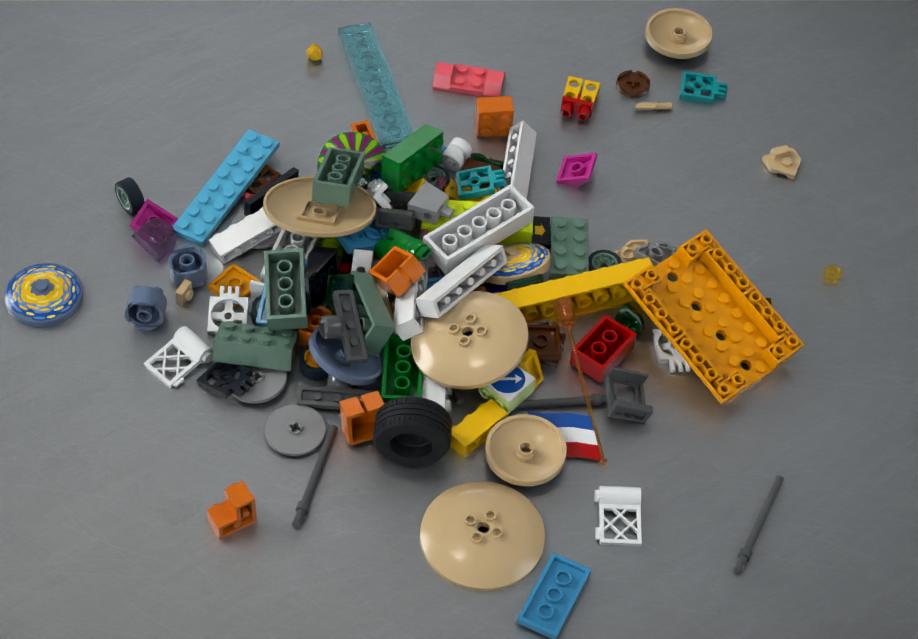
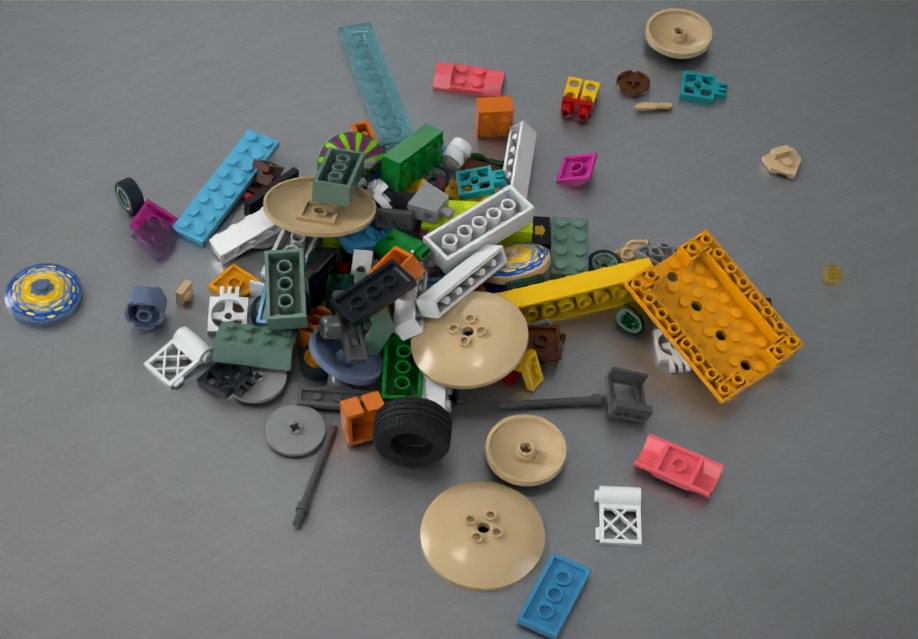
sand blue brick [168,245,207,289] -> none
orange brick [207,481,257,540] -> none
yellow plate [305,43,323,61] -> none
yellow brick [450,399,508,458] -> none
piece [479,365,536,414] -> none
flag [527,297,607,464] -> none
red brick [569,314,637,383] -> none
dark grey bar [734,475,784,573] -> none
none -> reddish brown slope [252,159,284,186]
none -> black plate [330,259,417,328]
none -> coral piece [633,433,724,498]

